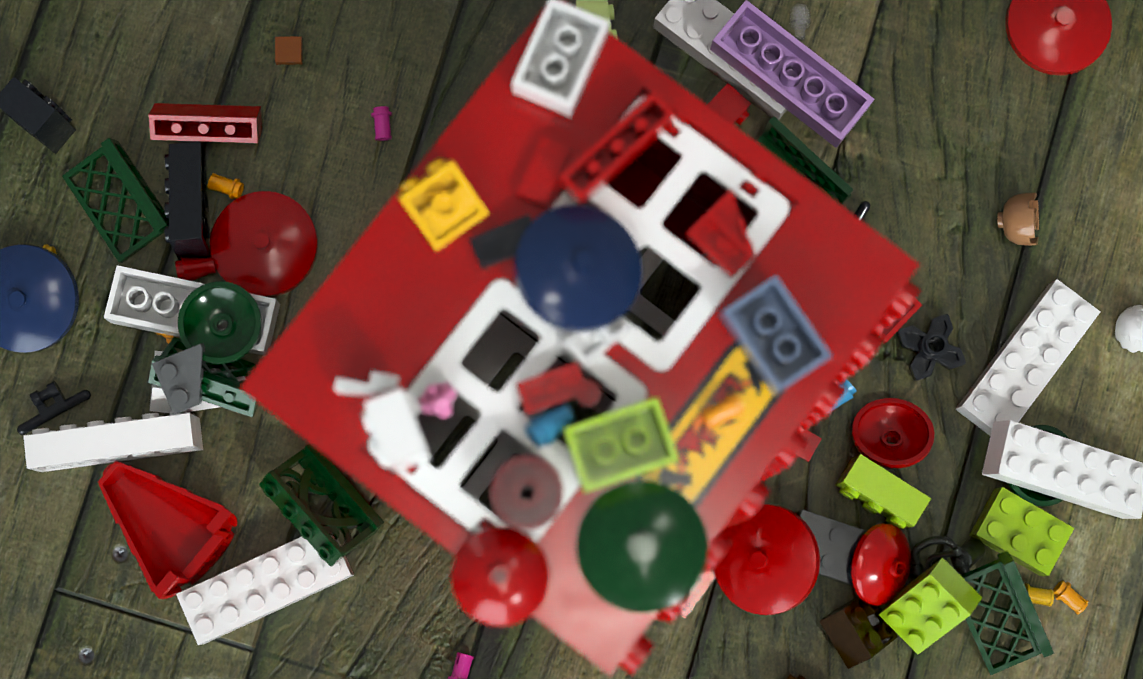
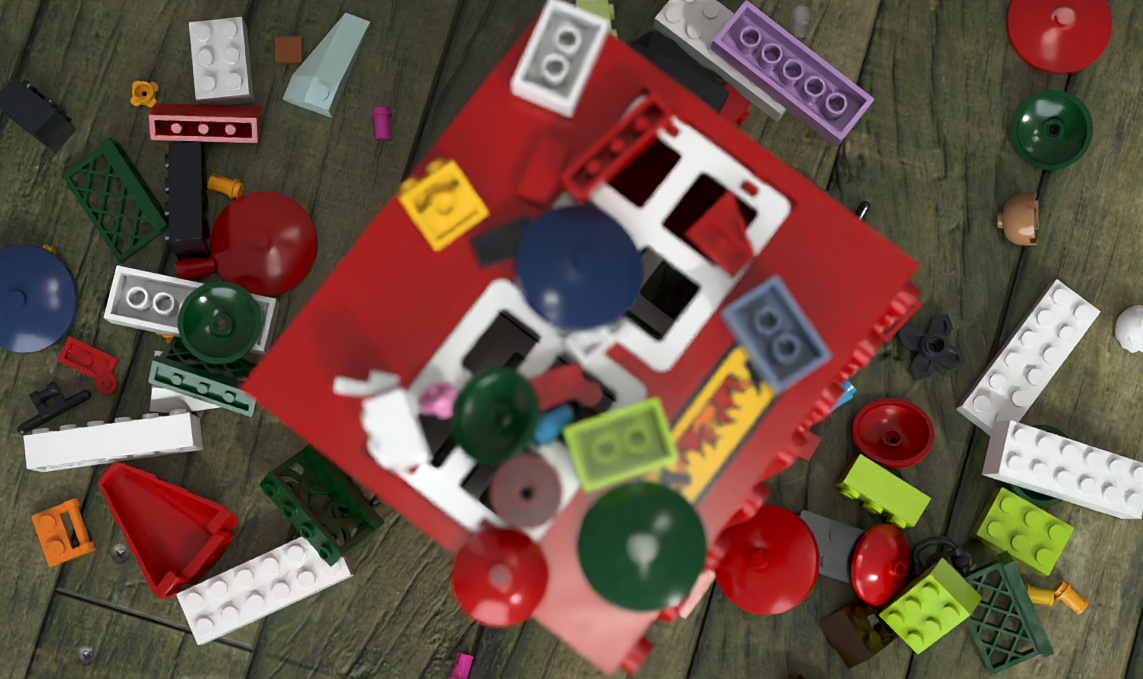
dark grey wing [152,343,205,415] -> none
light orange pin [702,394,745,430] -> none
dark green fence [756,116,854,205] -> none
none -> orange plate [31,498,96,567]
none -> red hinge [57,336,120,395]
none -> light orange plate [130,80,159,108]
none -> white brick [189,17,254,105]
none -> light aqua wedge [283,13,370,118]
none -> dark green dish [452,367,540,465]
none -> black wedge [630,31,730,114]
none -> dark green dish [1011,90,1093,170]

